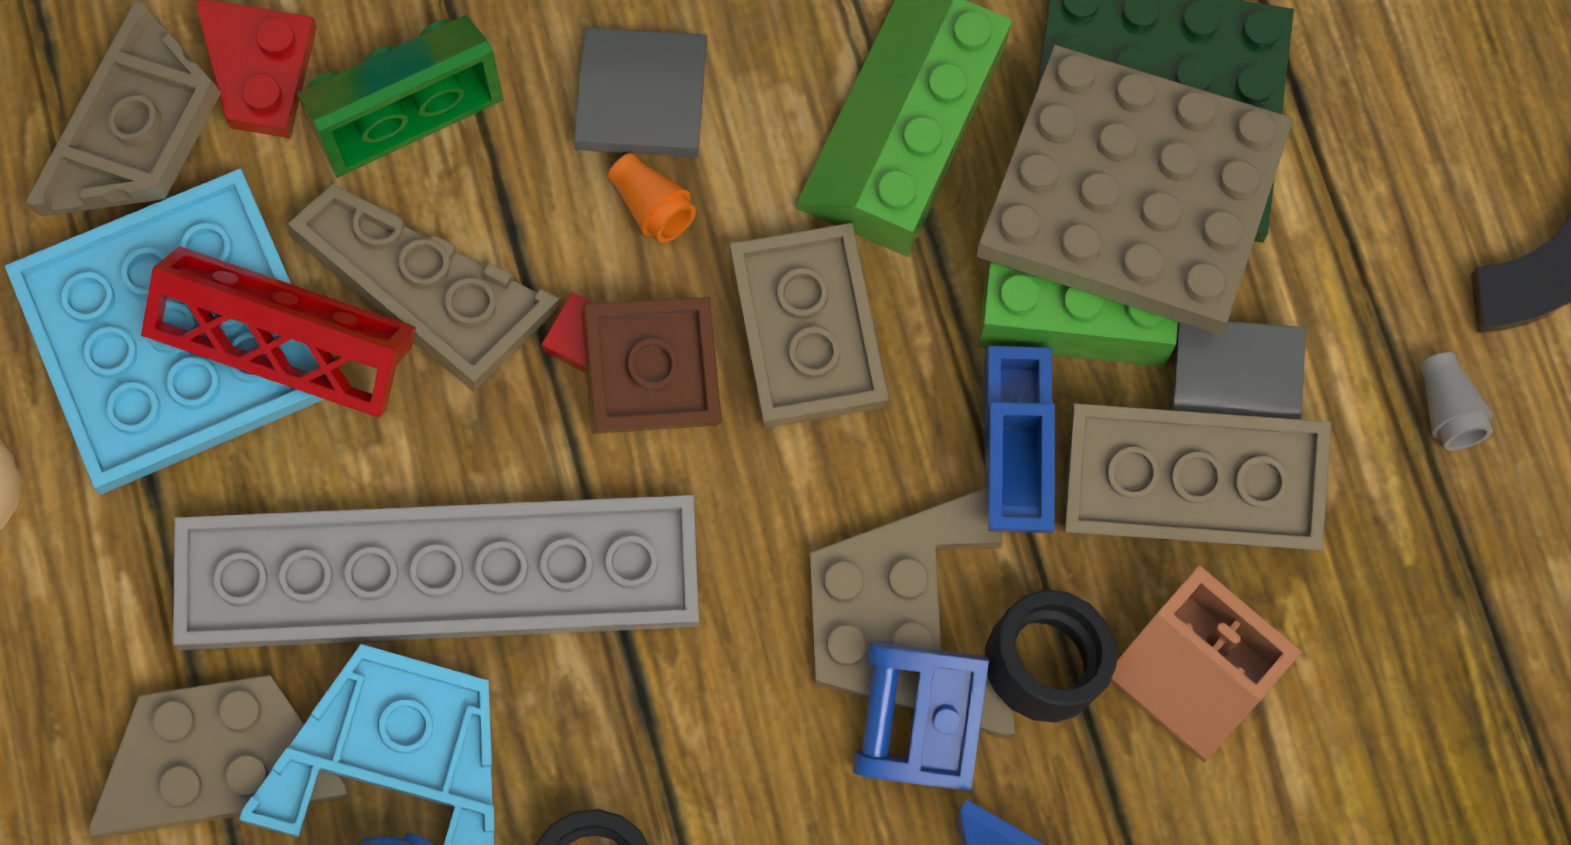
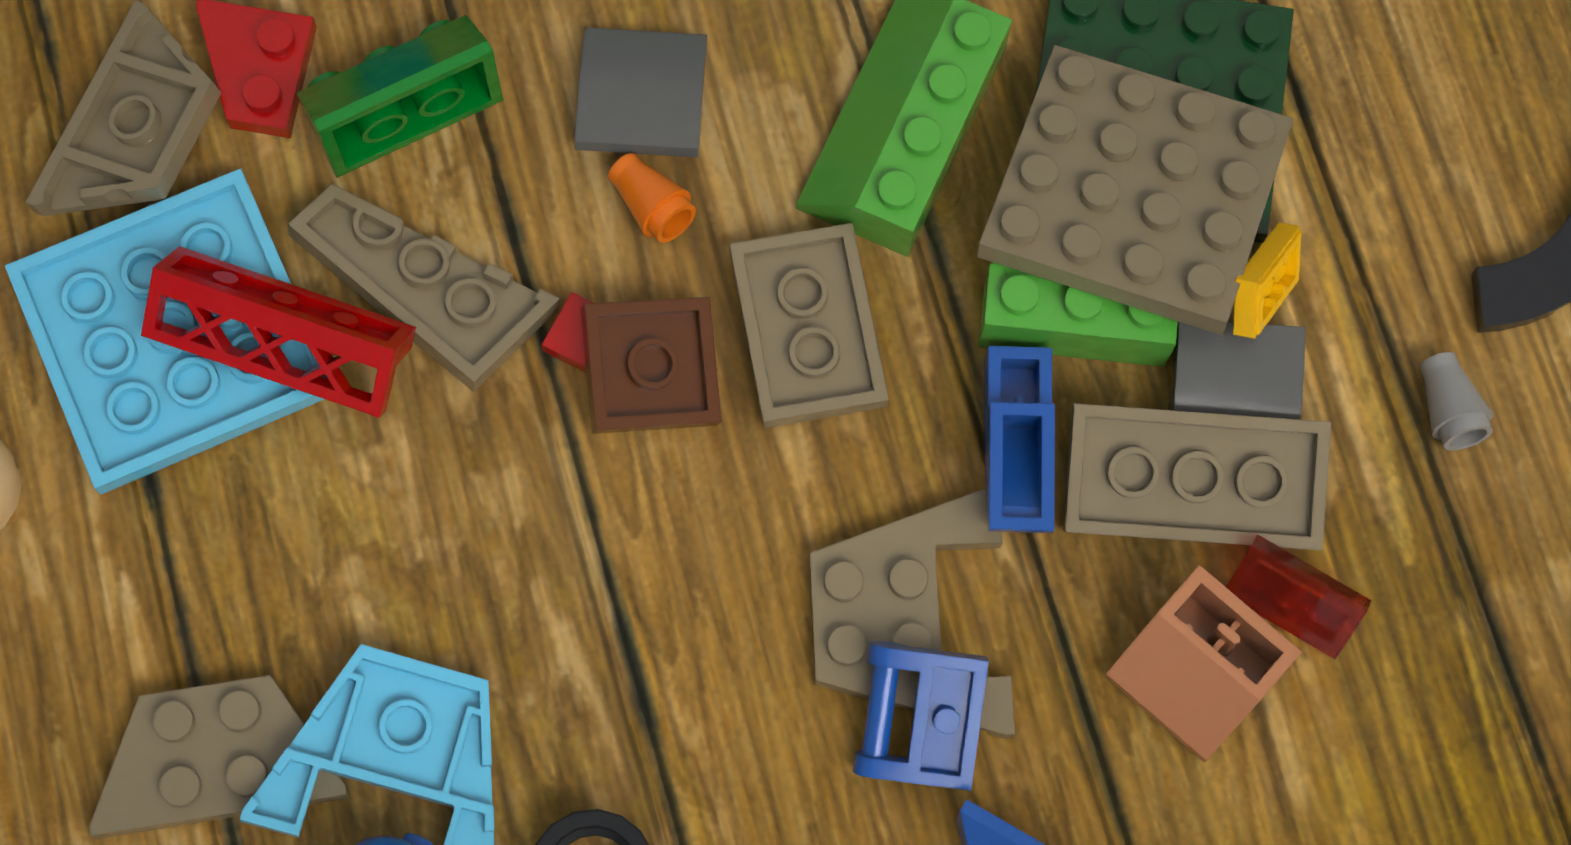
light grey plate [173,495,699,650] -> none
black tyre [985,589,1117,723] -> none
none -> clear red plate [1225,534,1371,659]
none -> yellow plate [1233,222,1302,339]

